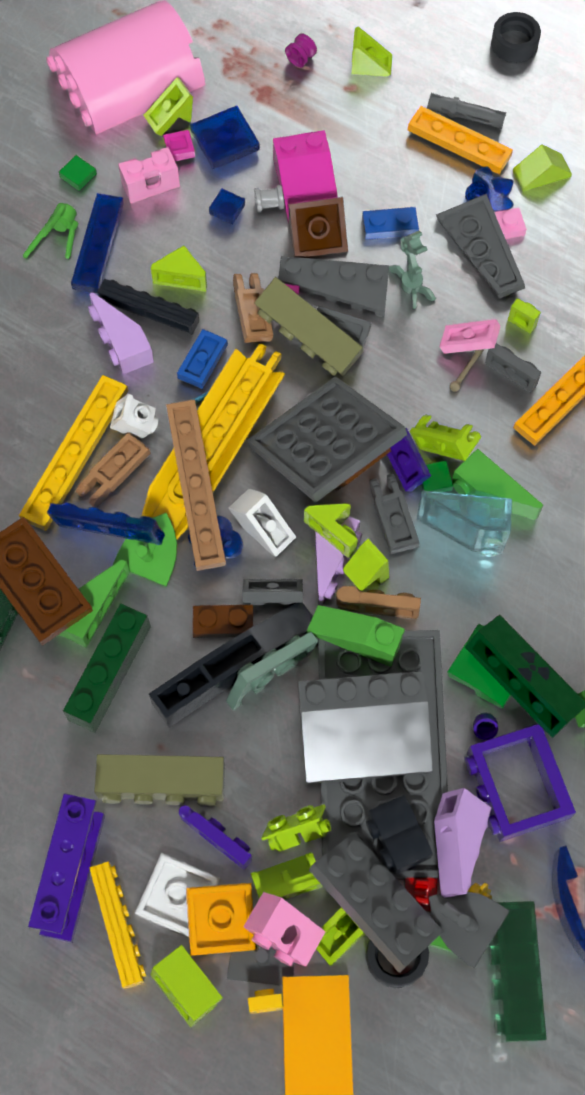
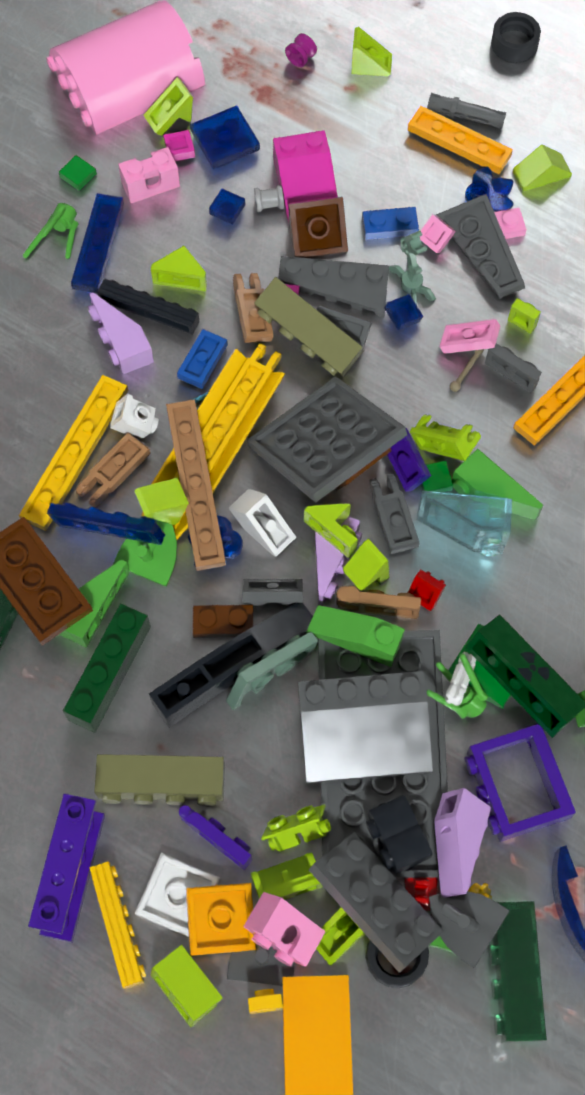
dark purple hinge [473,712,498,740] -> none
none -> lime slope [134,478,189,525]
none -> clear blue plate [384,294,423,330]
none -> red tile [407,570,446,611]
none -> bright pink plate [420,214,456,253]
none -> bright green plant [427,653,488,719]
none -> white axle [445,652,476,706]

